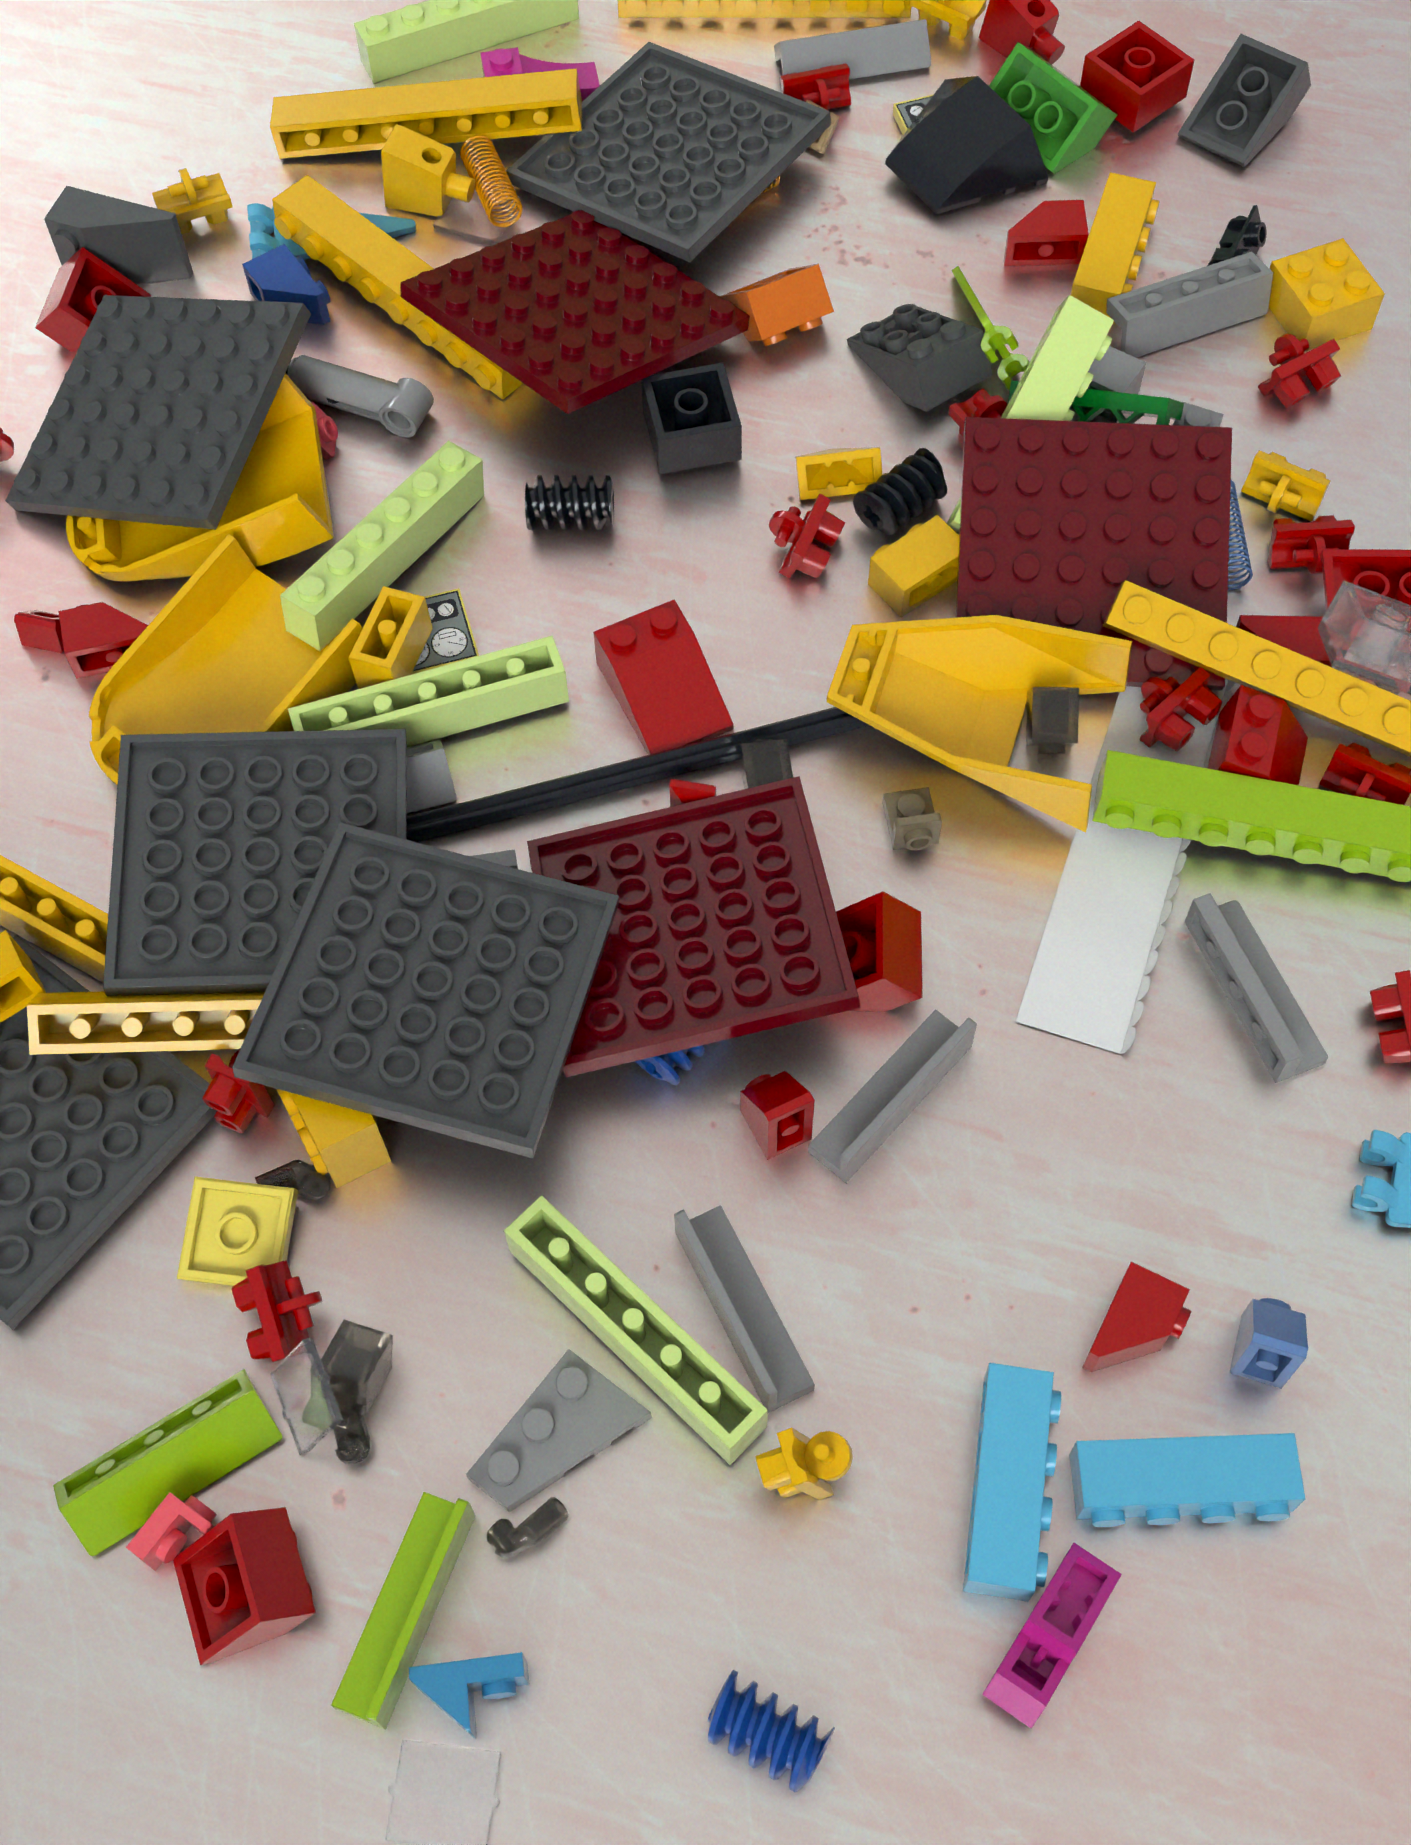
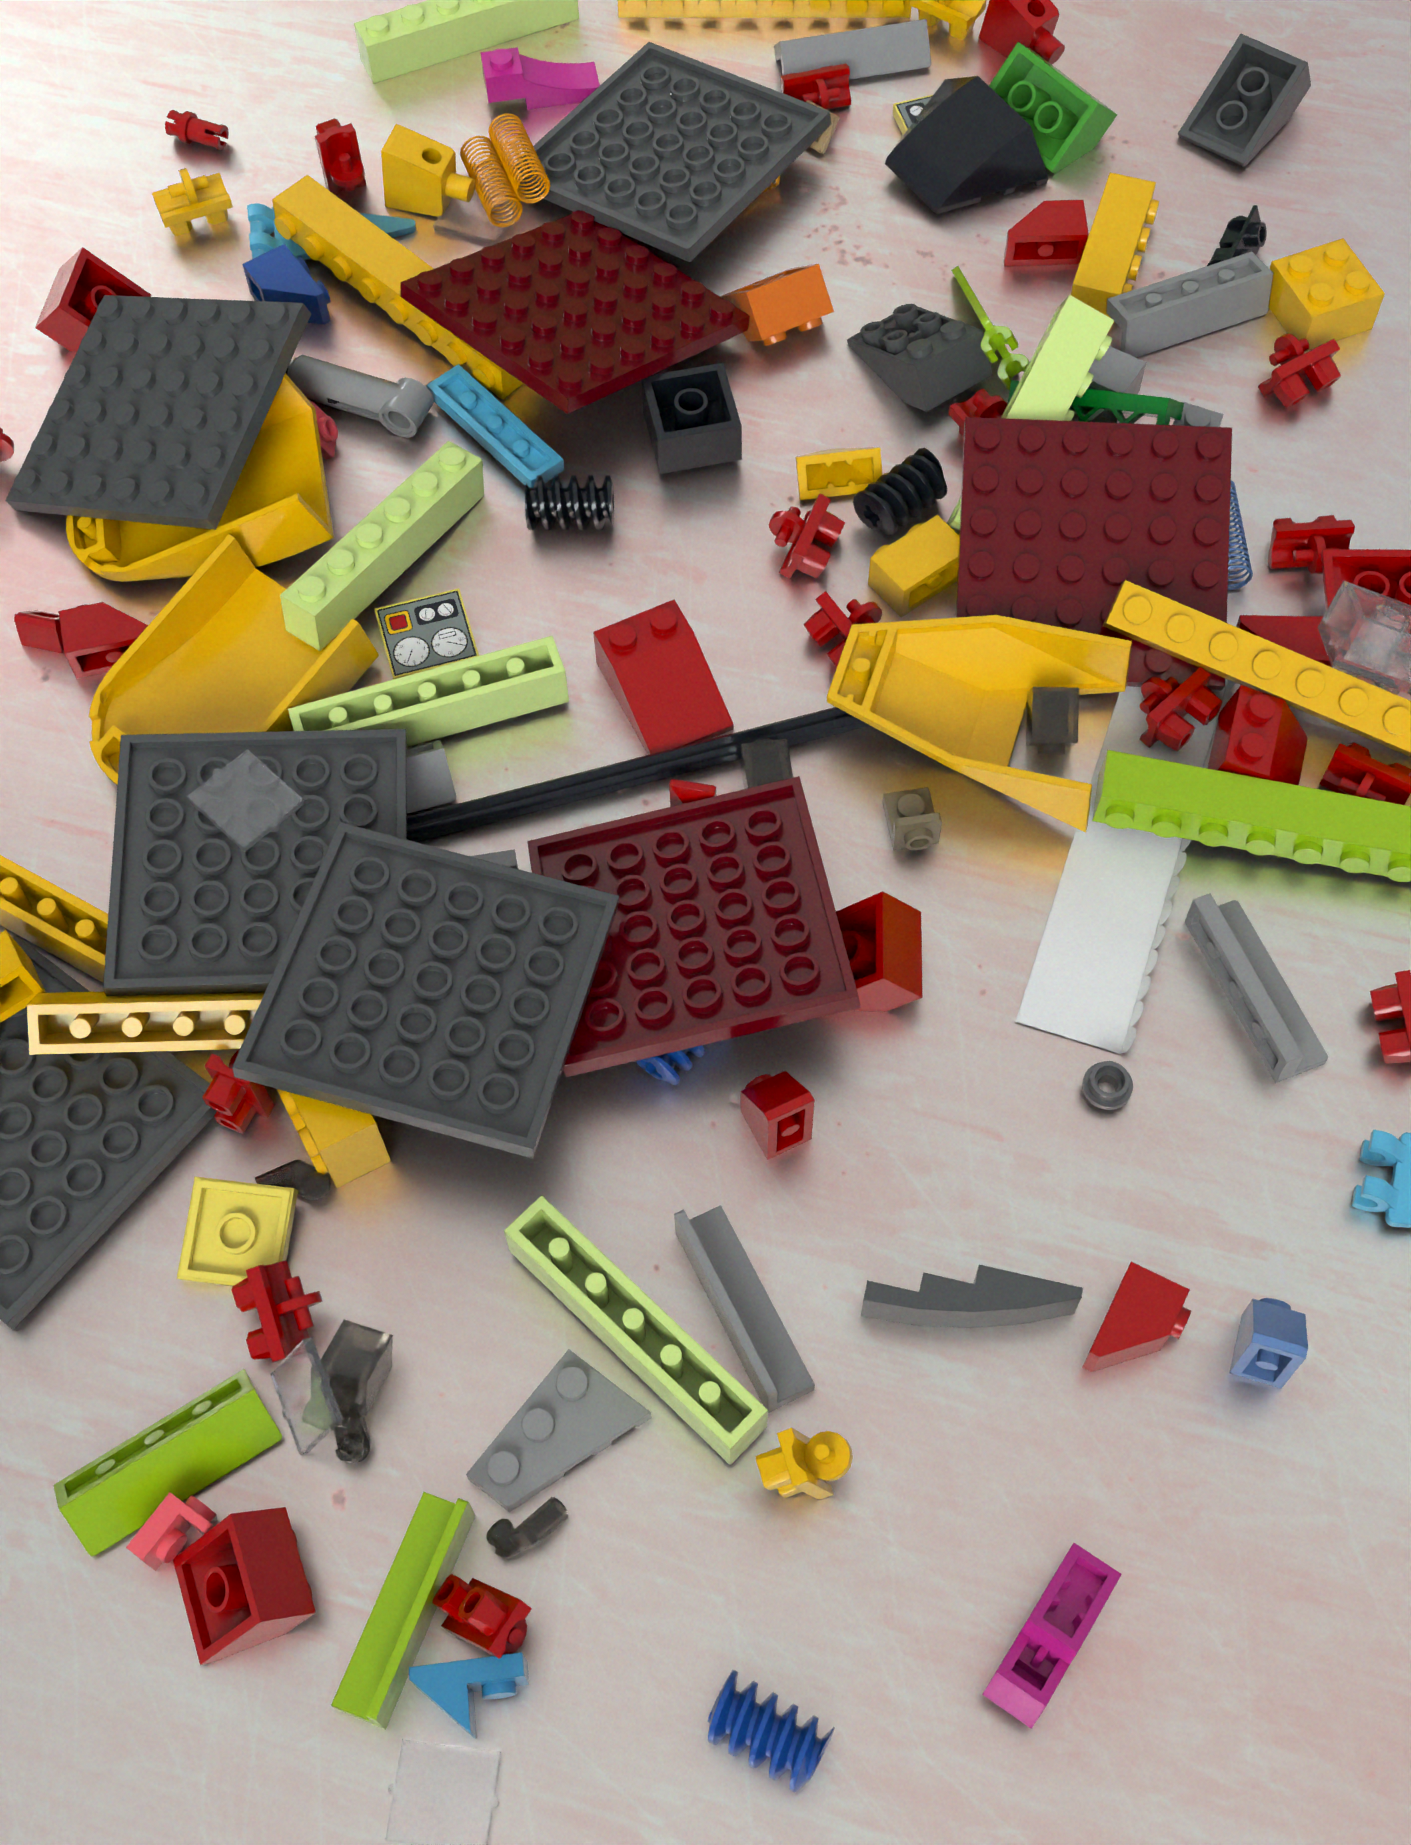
dark grey slope [44,185,193,284] -> none
yellow brick [270,68,582,159] -> none
yellow brick [348,586,433,689] -> none
light grey panel [808,1009,977,1183] -> none
medium azure brick [963,1363,1061,1602] -> none
medium azure brick [1069,1433,1305,1527] -> none
red brick [1080,21,1195,133] -> none
yellow hips [1241,450,1331,522] -> none
none -> red pin [165,110,229,151]
none -> clear piece [187,749,304,852]
none -> red hips [315,119,366,196]
none -> medium azure plate [426,364,565,487]
none -> red hips [432,1574,532,1659]
none -> light orange piece [488,113,551,204]
none -> red hips [803,591,882,668]
none -> dark grey slope [861,1265,1083,1328]
none -> flat silver plate [1082,1061,1133,1110]

